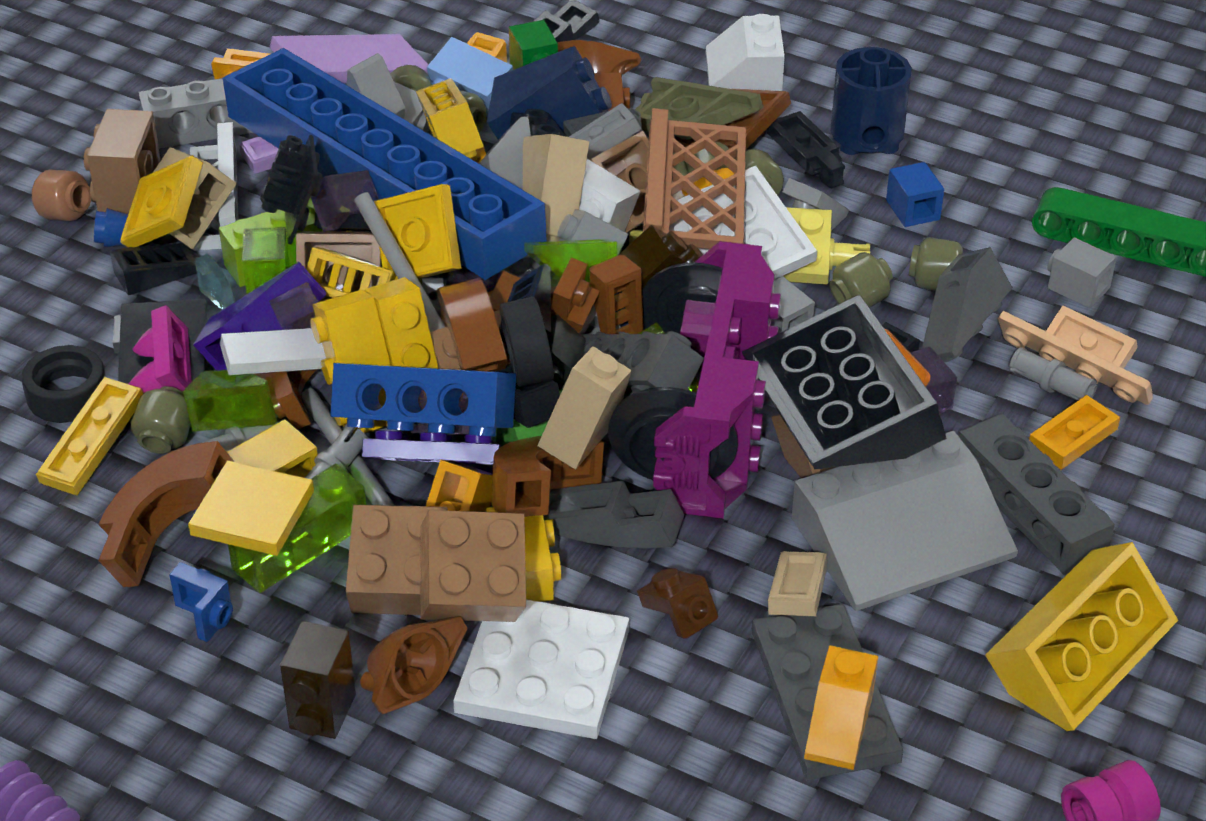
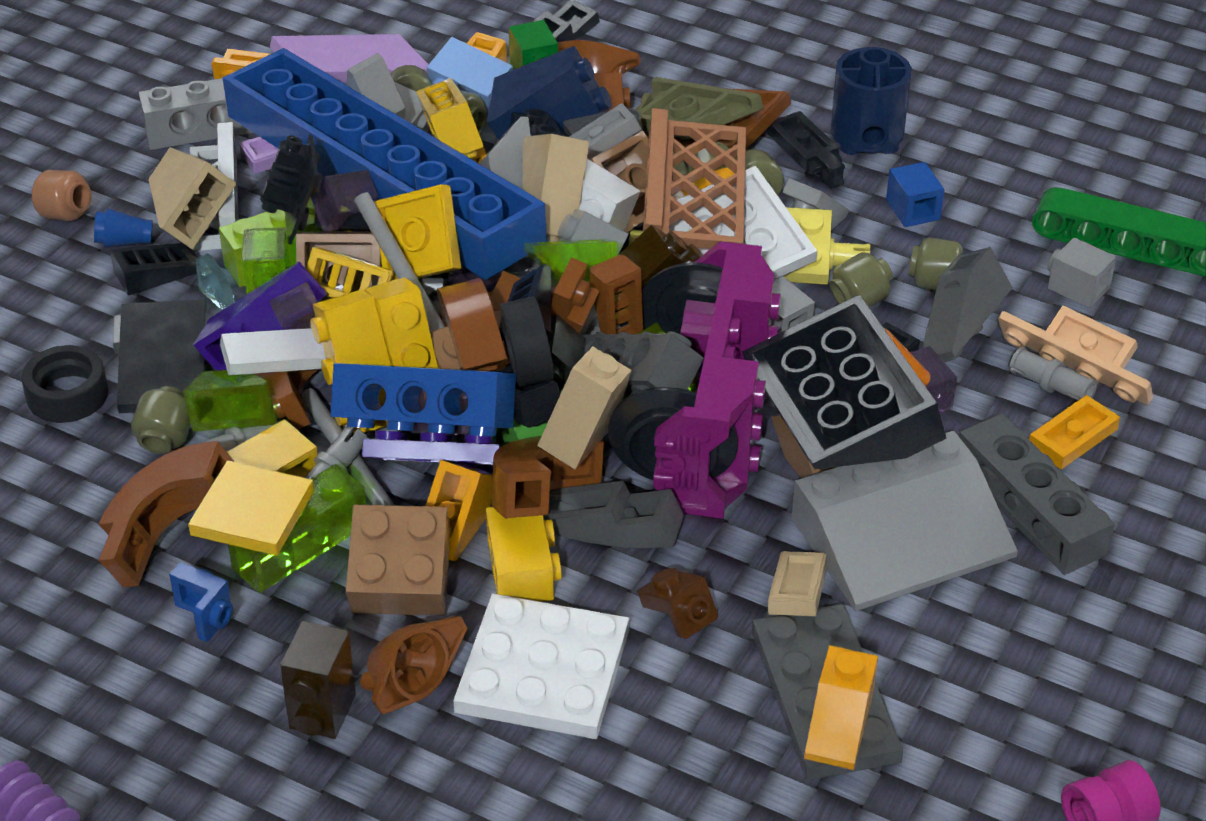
yellow tile [36,377,143,496] -> none
medium nougat brick [84,109,161,214] -> none
yellow tile [120,155,203,248] -> none
dark pink tile [128,305,193,397] -> none
medium nougat brick [420,510,526,622] -> none
white slope [706,14,784,91] -> none
yellow slope [985,542,1178,731] -> none

